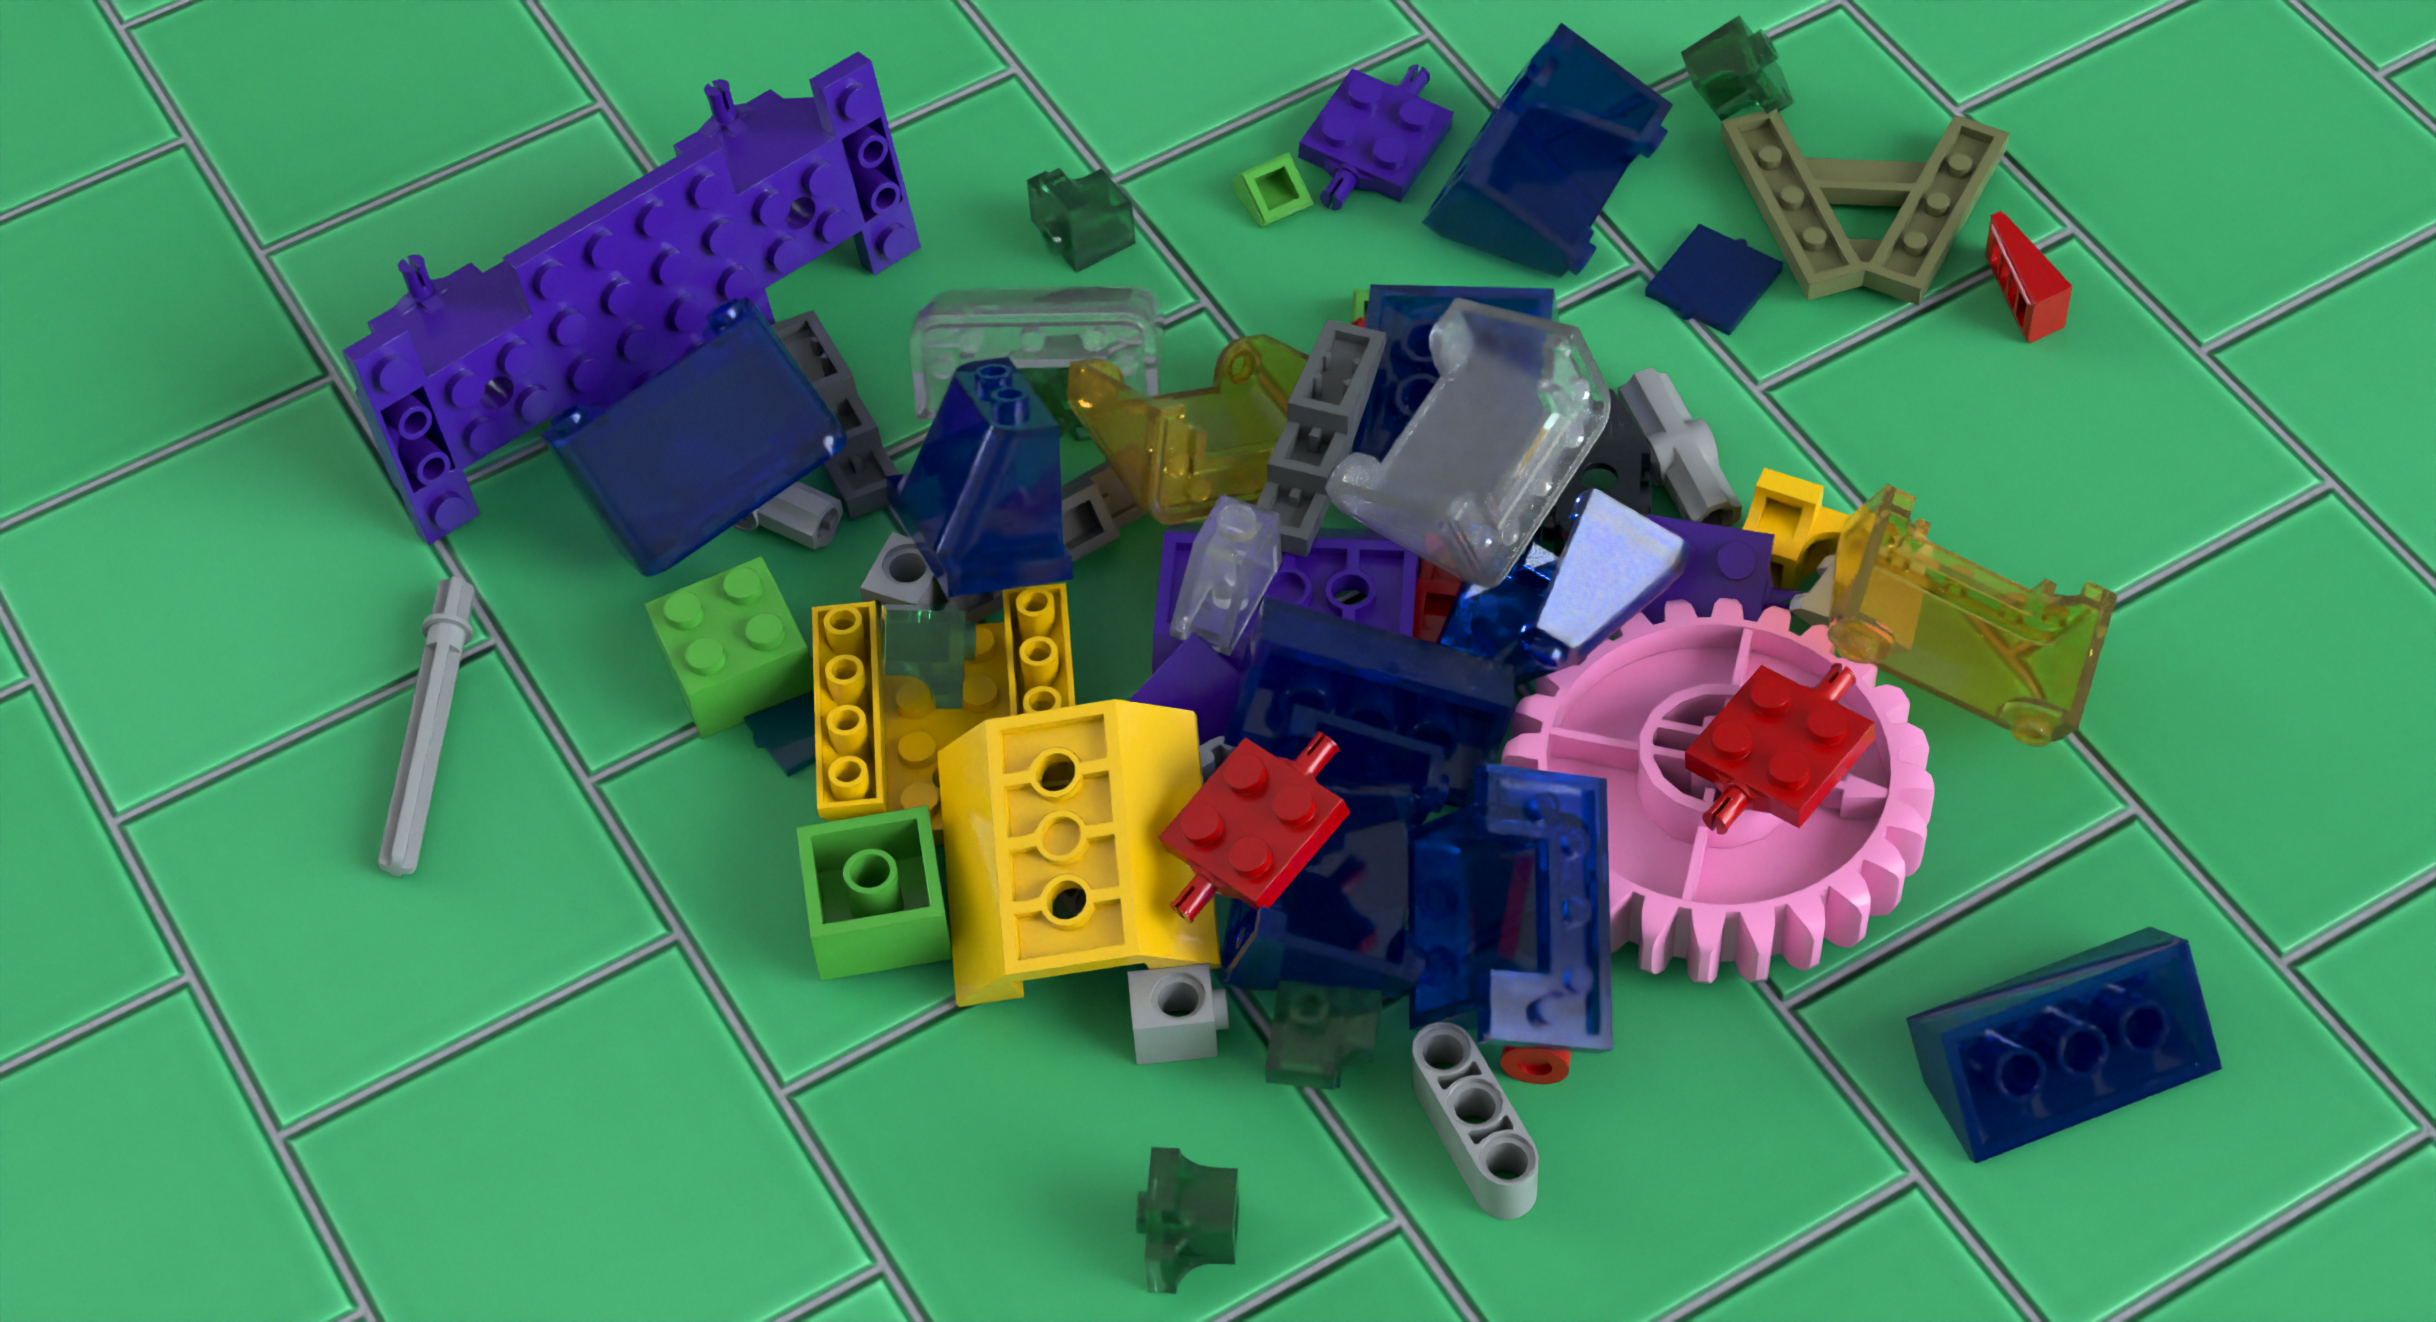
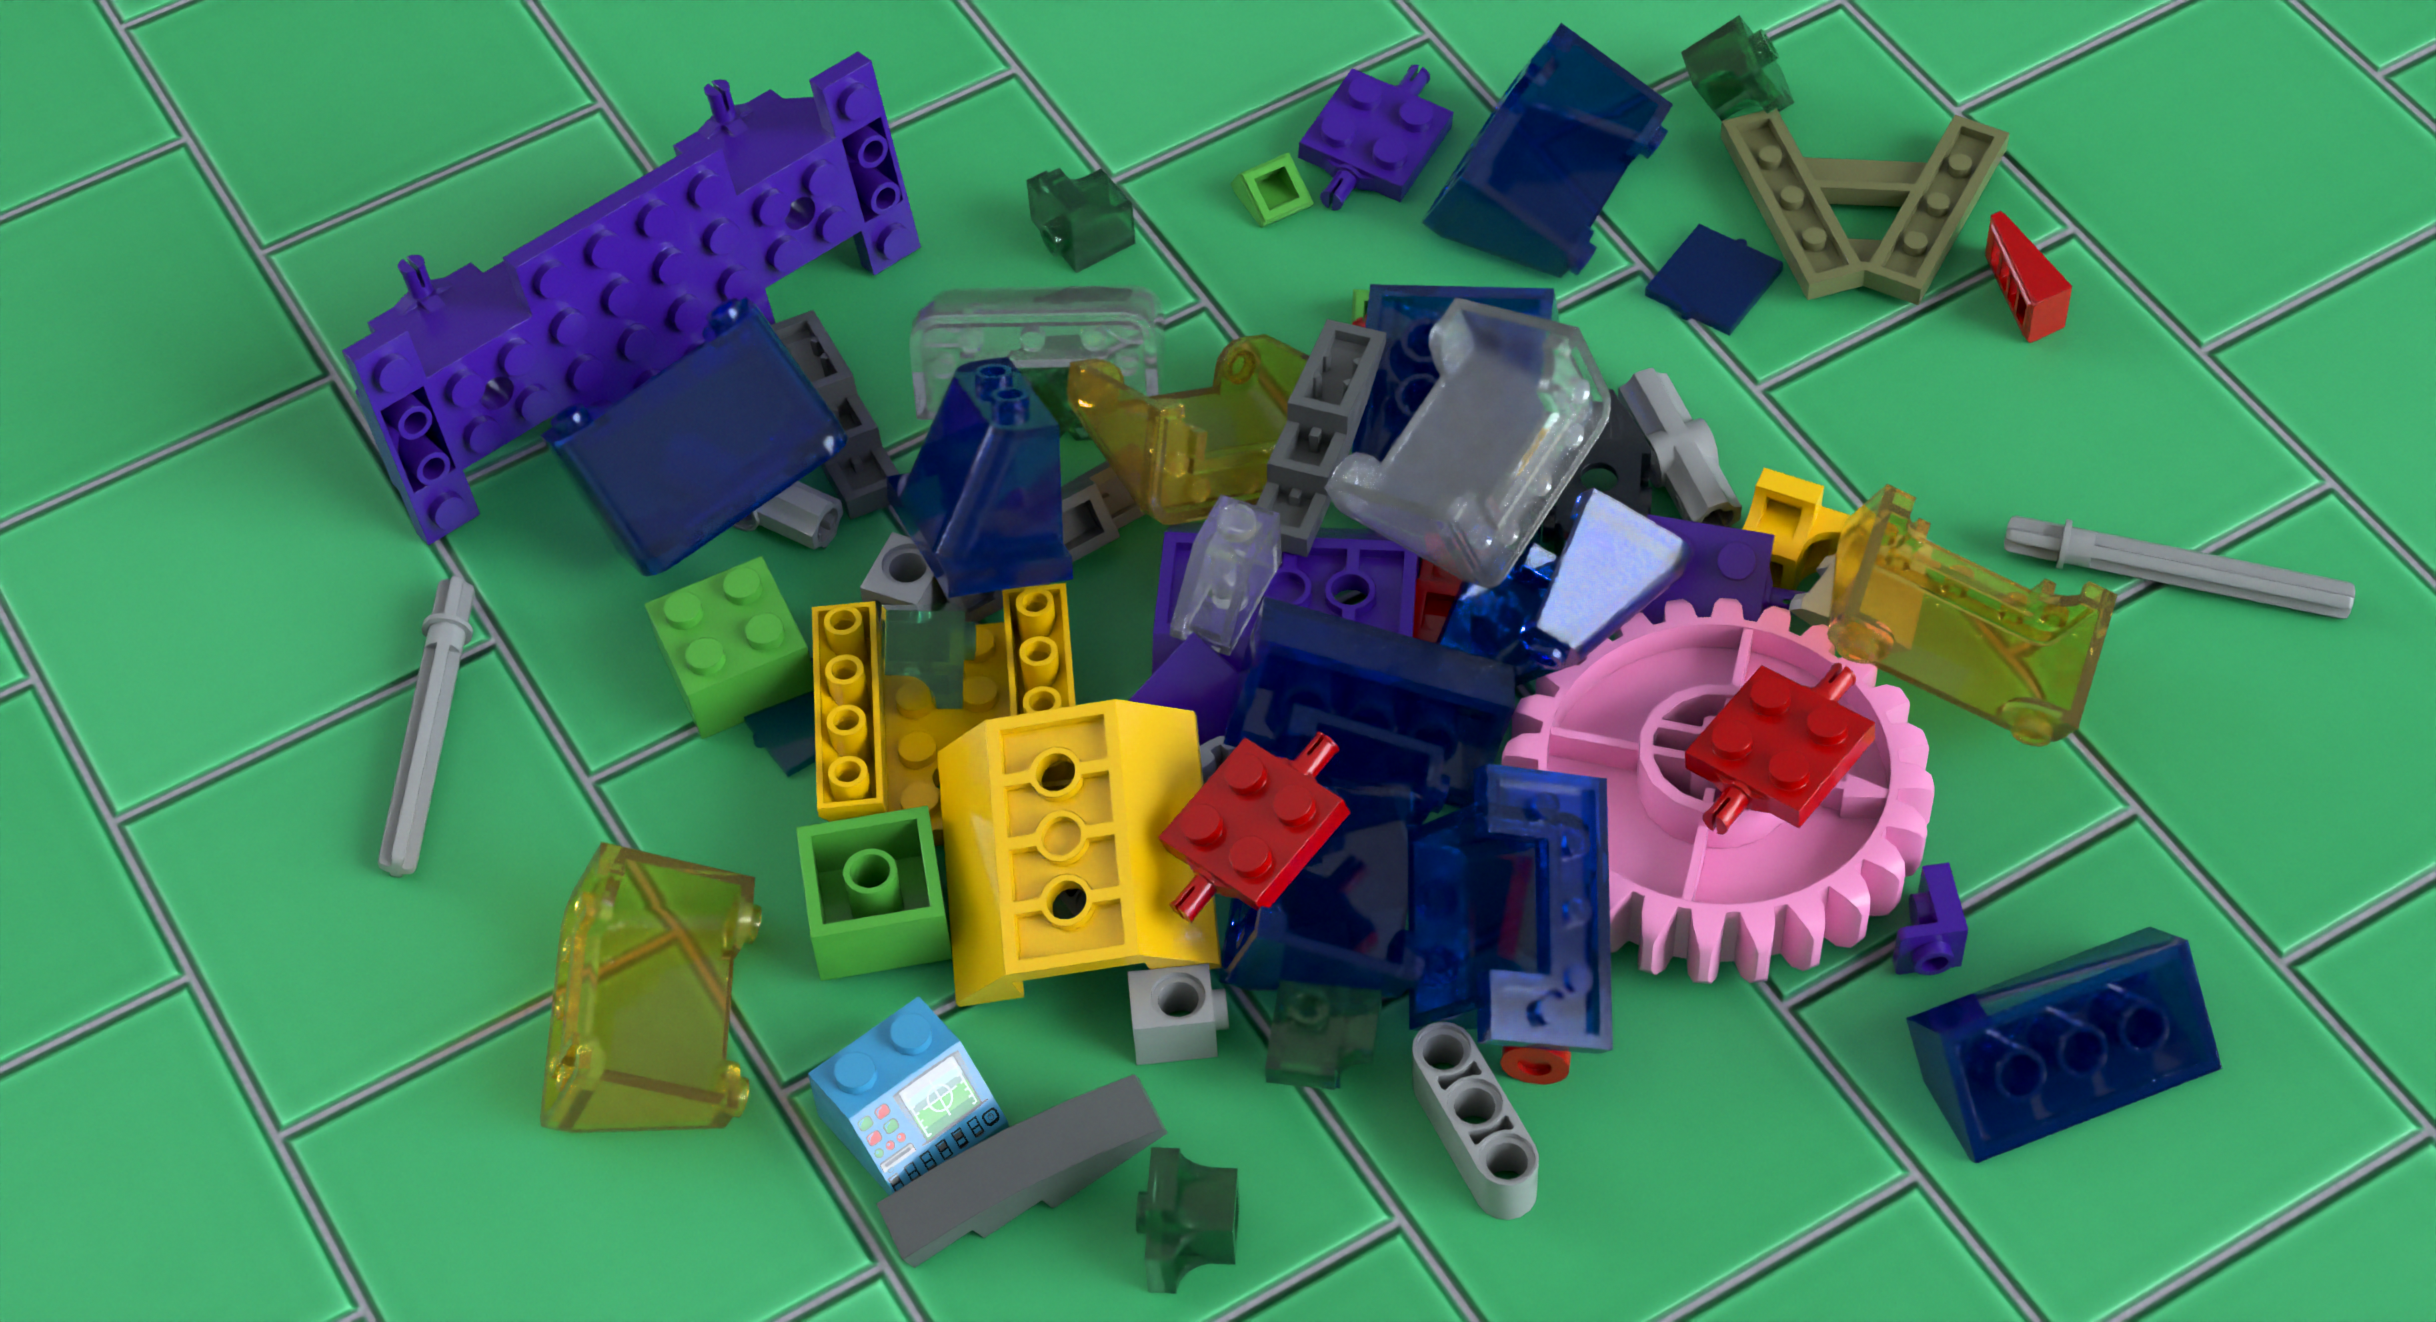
none -> clear yellow windscreen [540,842,762,1133]
none -> dark azure slope [808,996,1009,1195]
none -> dark grey slope [876,1074,1168,1268]
none -> dark purple bracket [1892,862,1968,975]
none -> light grey axle [2004,515,2355,619]

